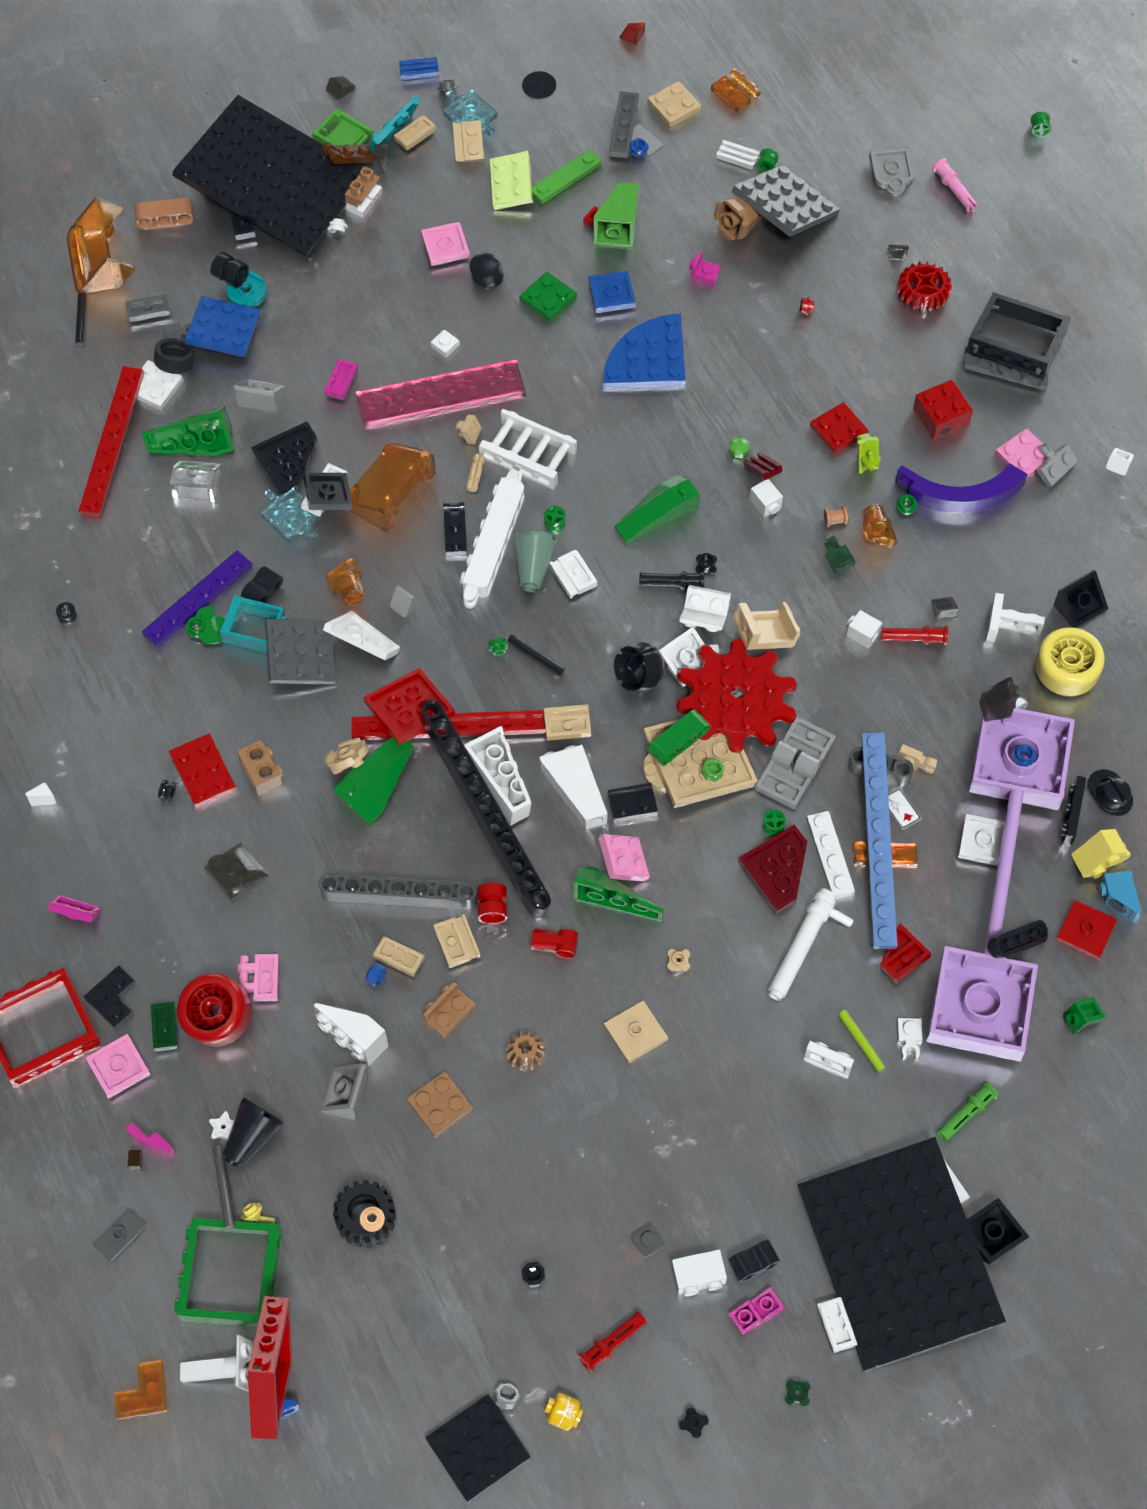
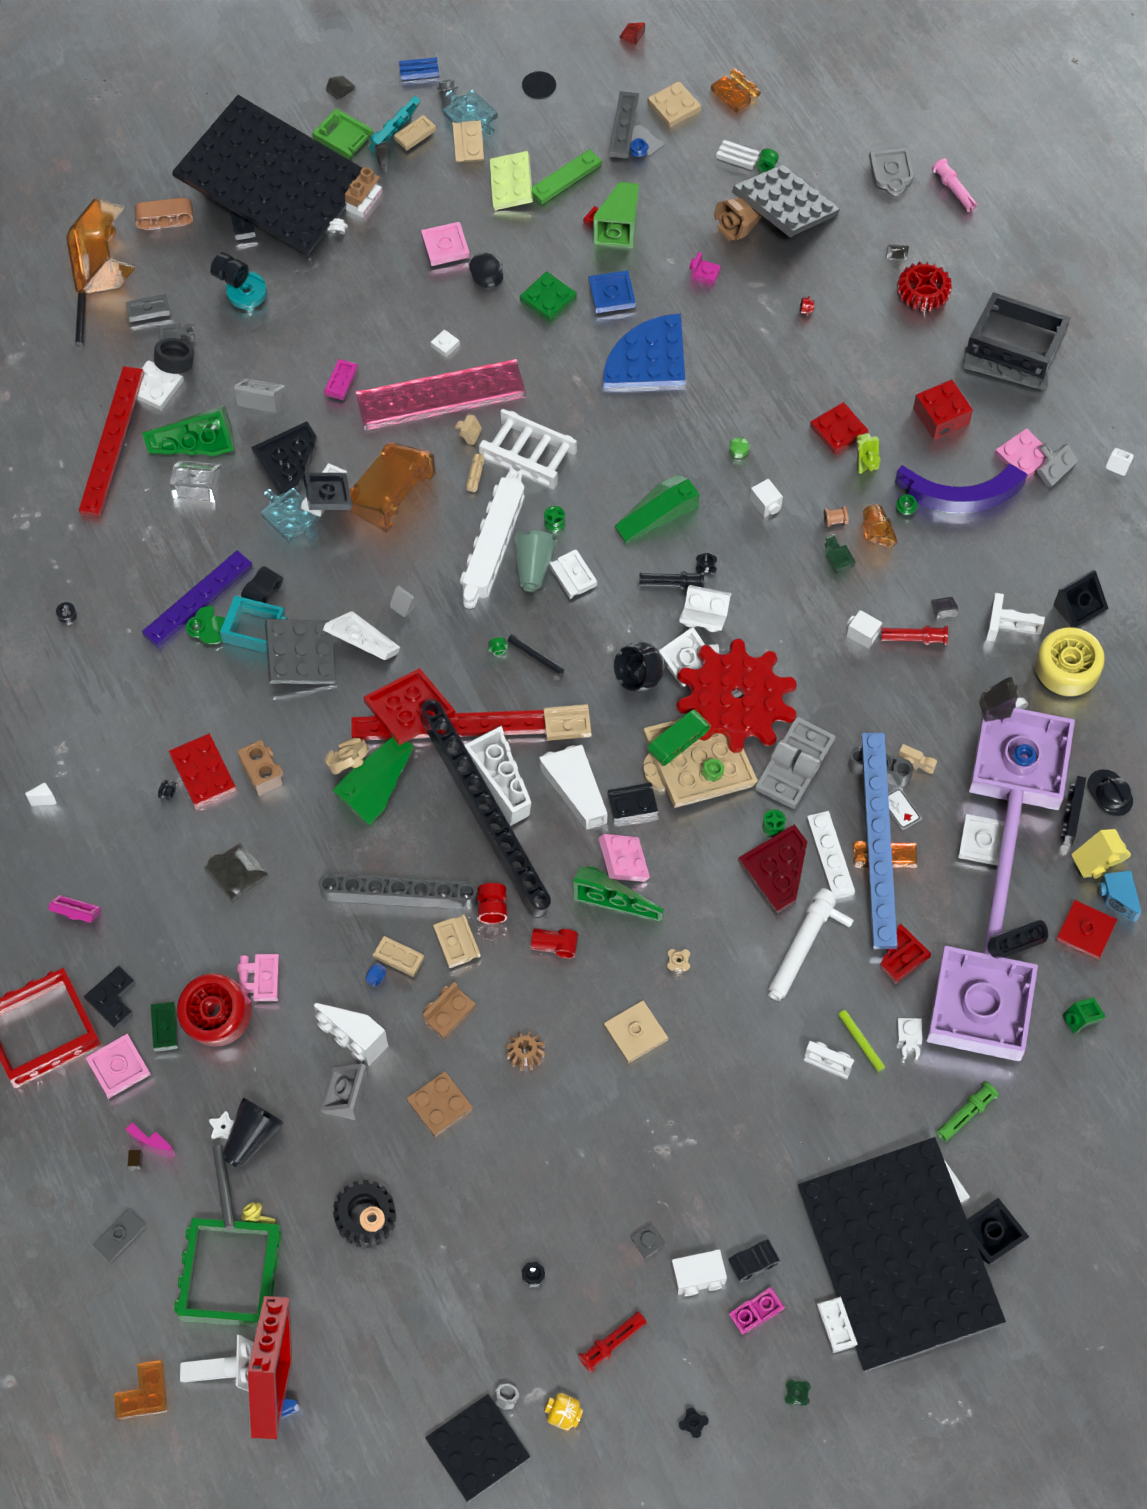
blue plate [185,296,261,358] -> none
reddish brown plate [322,142,376,164] -> none
clear orange piece [326,558,365,605] -> none
black plate [443,501,467,557] -> none
tan panel [733,602,801,650] -> none
dark red tile [743,452,783,480] -> none
green wheel [1030,112,1051,137] -> none

